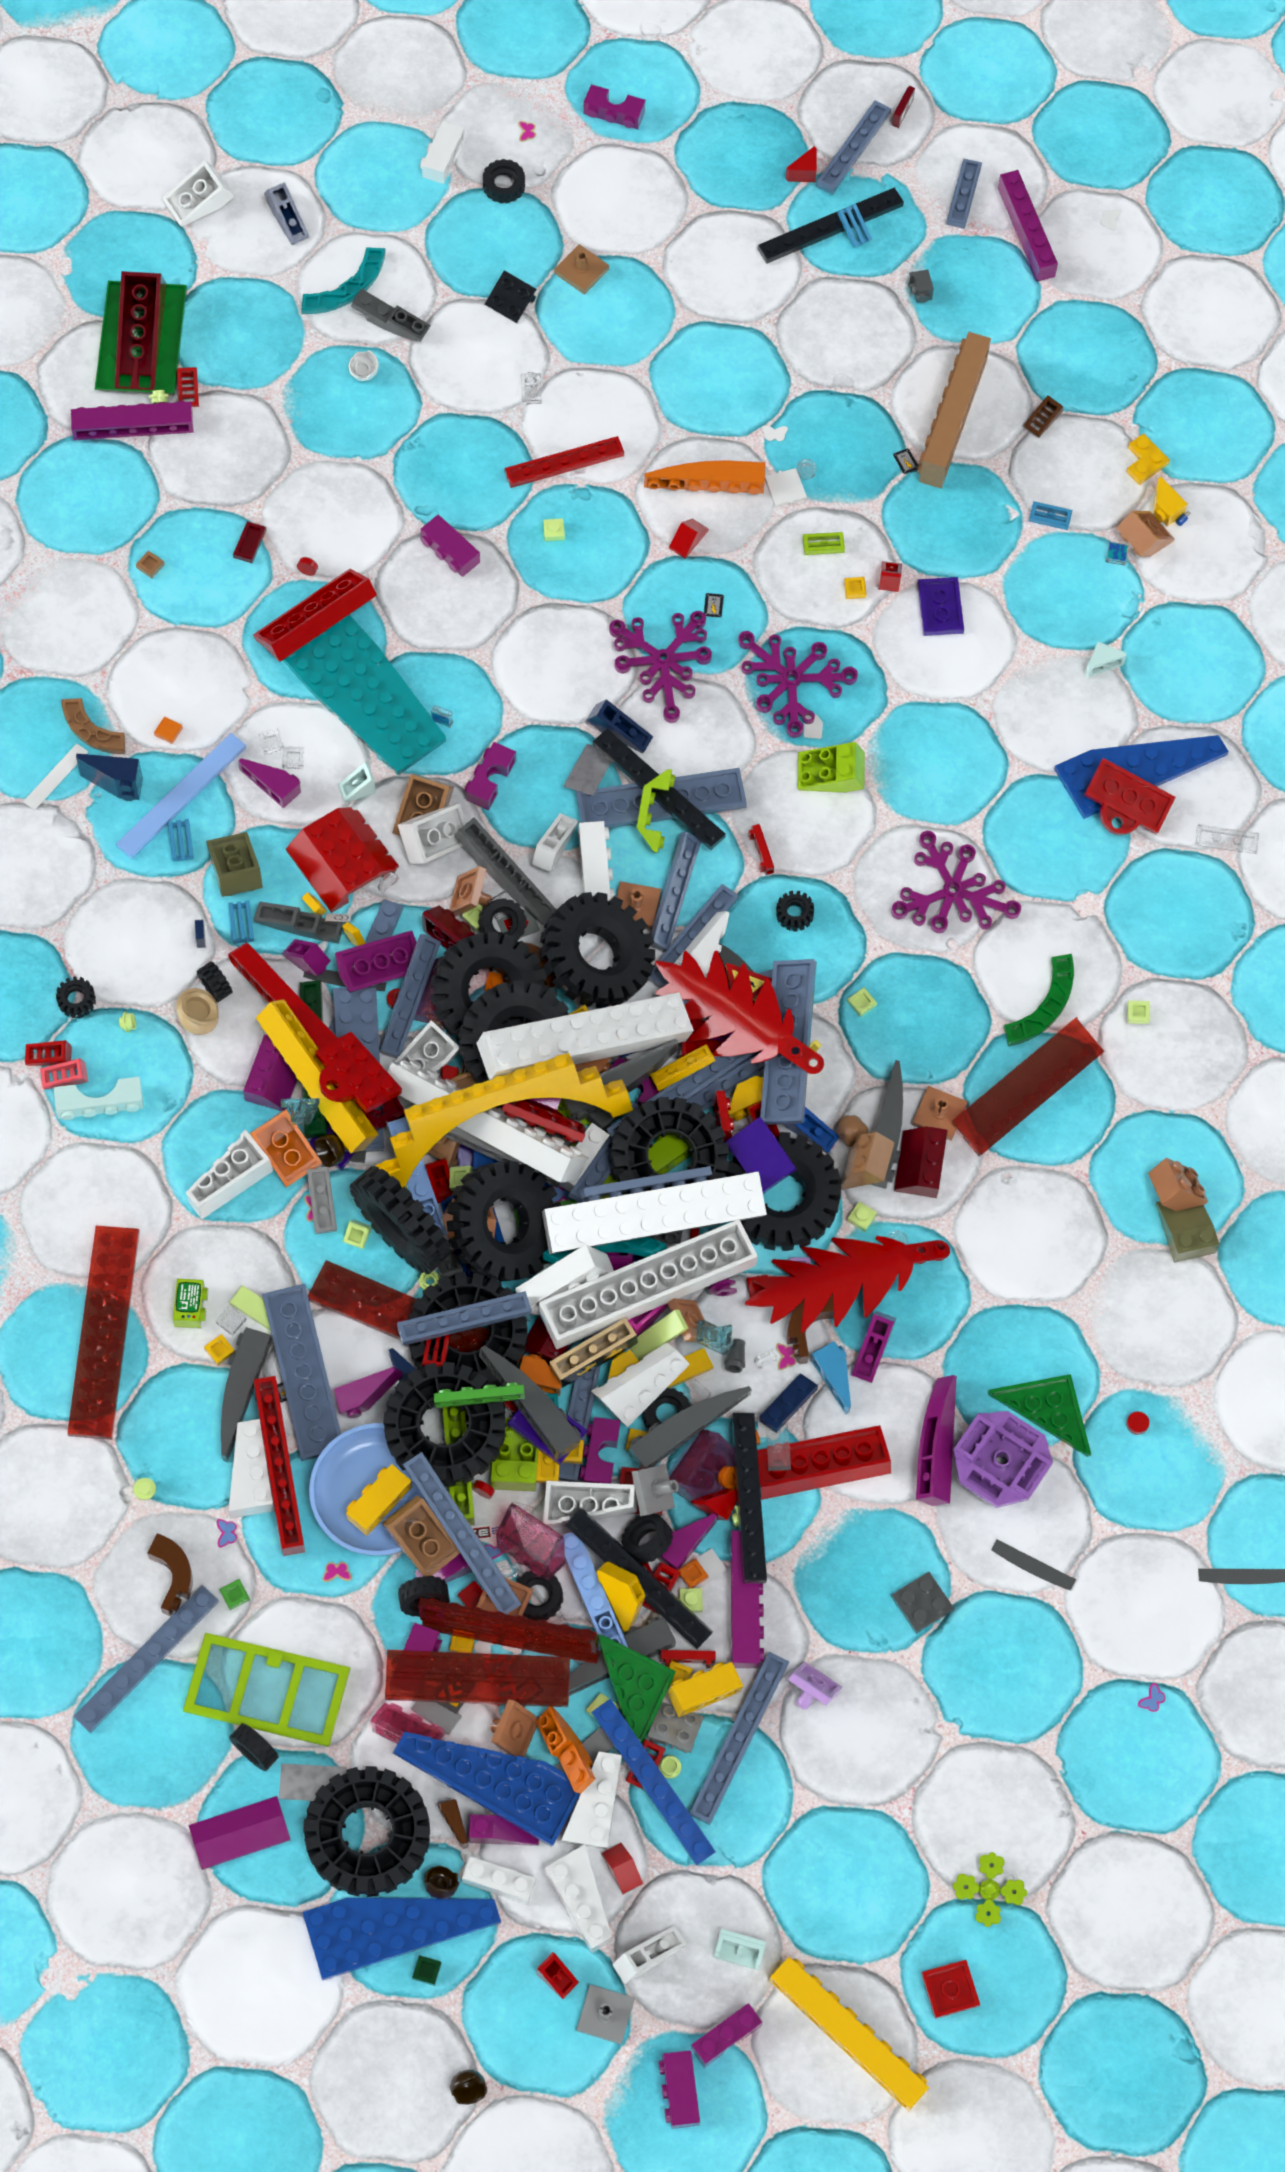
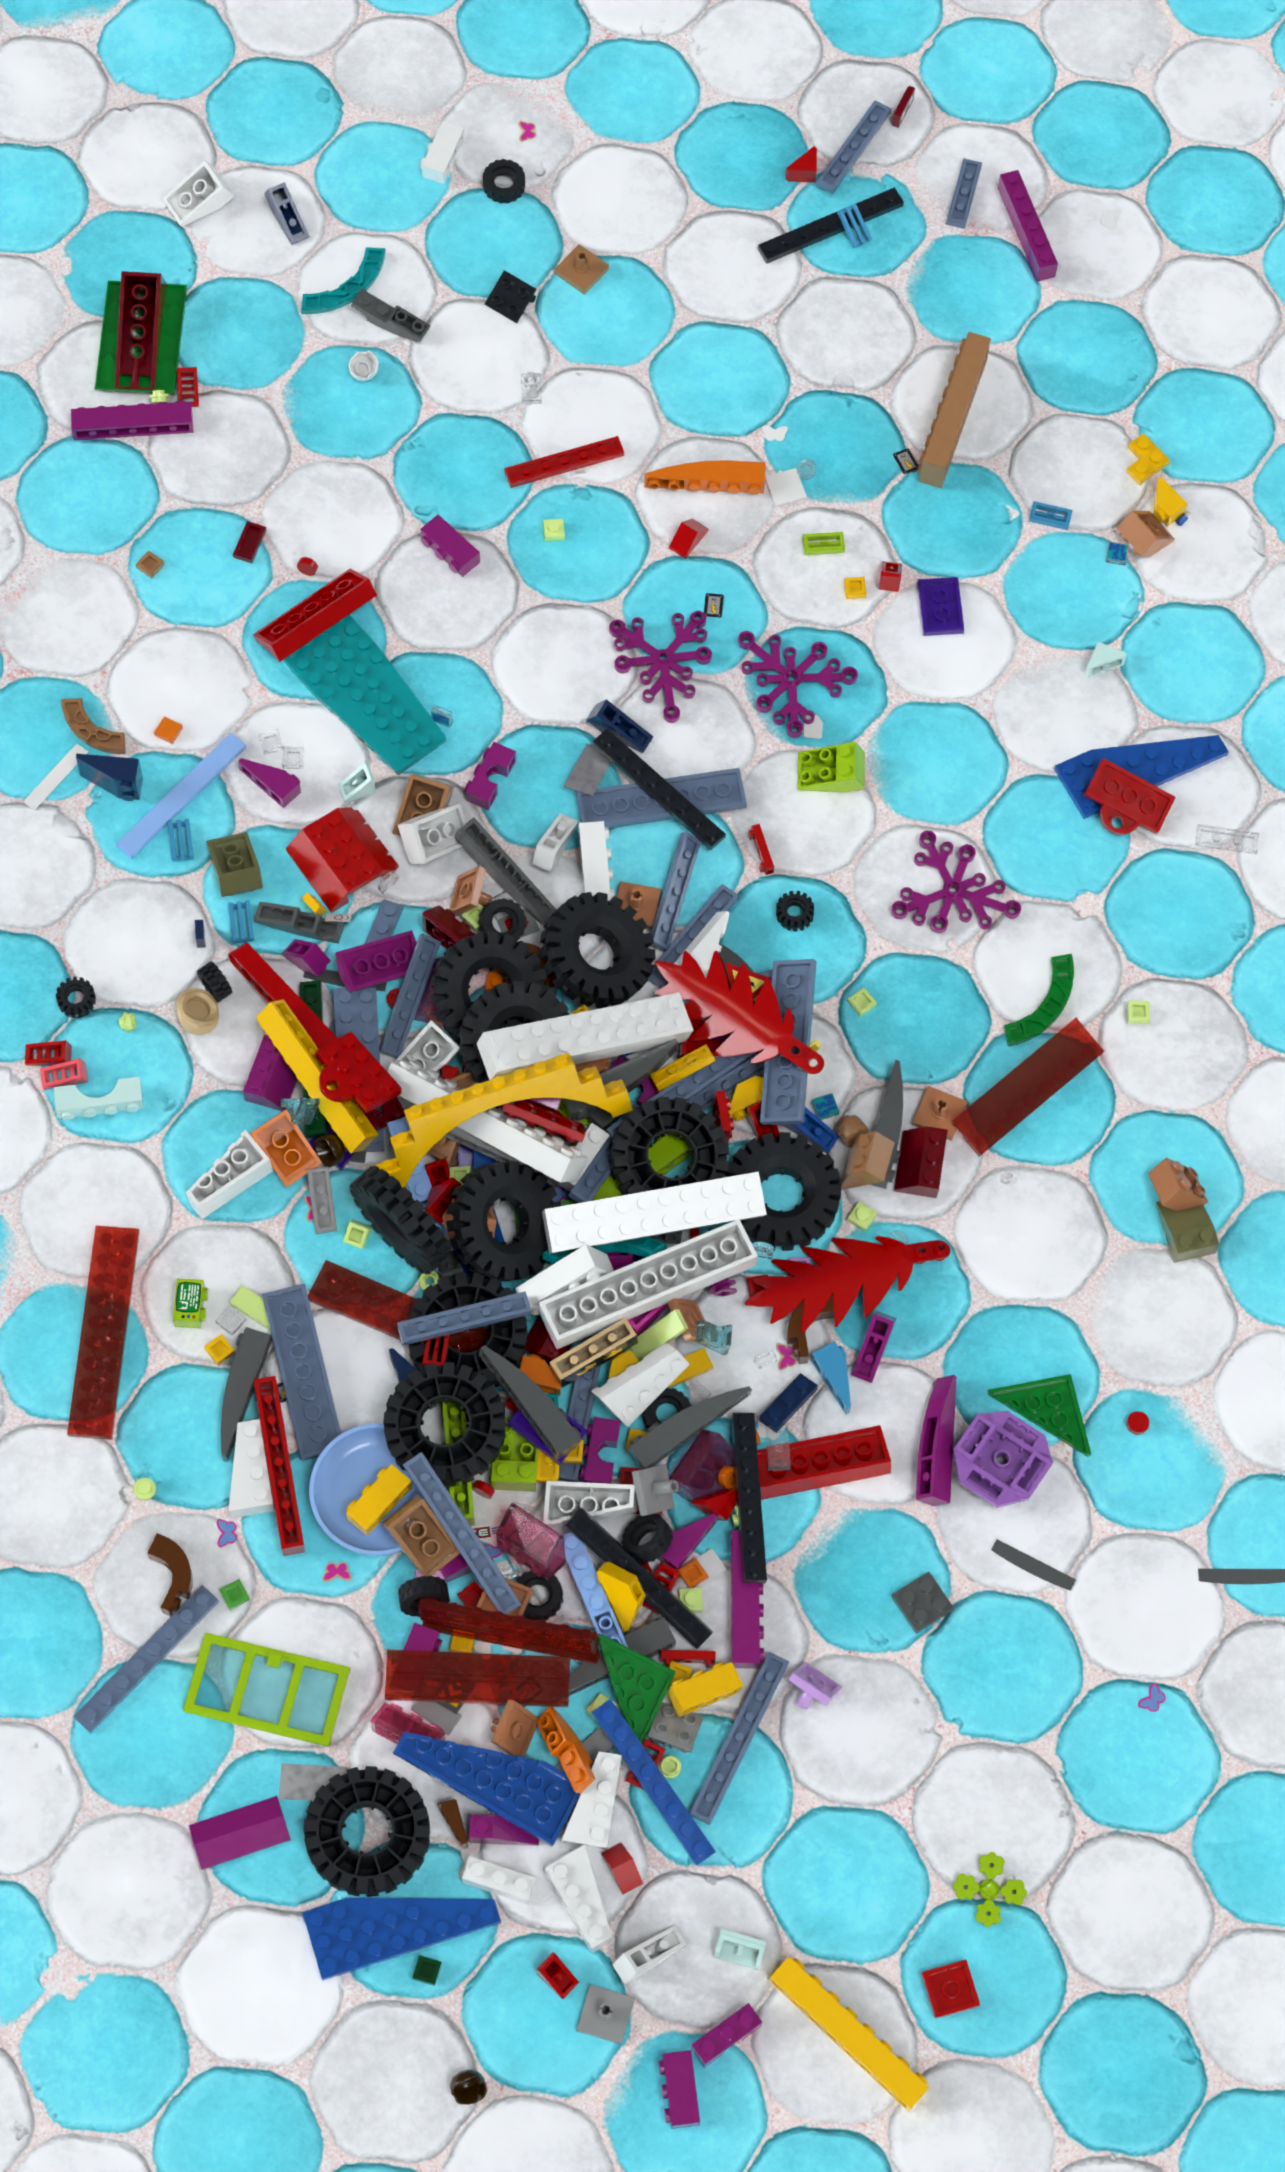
black tyre [229,1723,279,1771] -> none
magenta slope [334,1367,403,1418] -> none
yellow tile [342,922,366,946] -> none
dark brown hair [424,1866,460,1900] -> none
bright green plate [434,1382,525,1408] -> none
sand blue plate [580,1166,712,1201] -> none
magenta arch [583,84,646,129] -> none
lime slope [637,769,675,853] -> none
dark grey cone [724,1339,746,1373] -> none
dark purple tile [726,1117,797,1194] -> none
dark grey brick [908,269,934,303] -> none
reddish brown slope [1023,395,1063,438] -> none
none -> red slope [425,1177,462,1224]
none -> clear tile [753,1242,774,1259]
none -> tile [812,1093,840,1120]

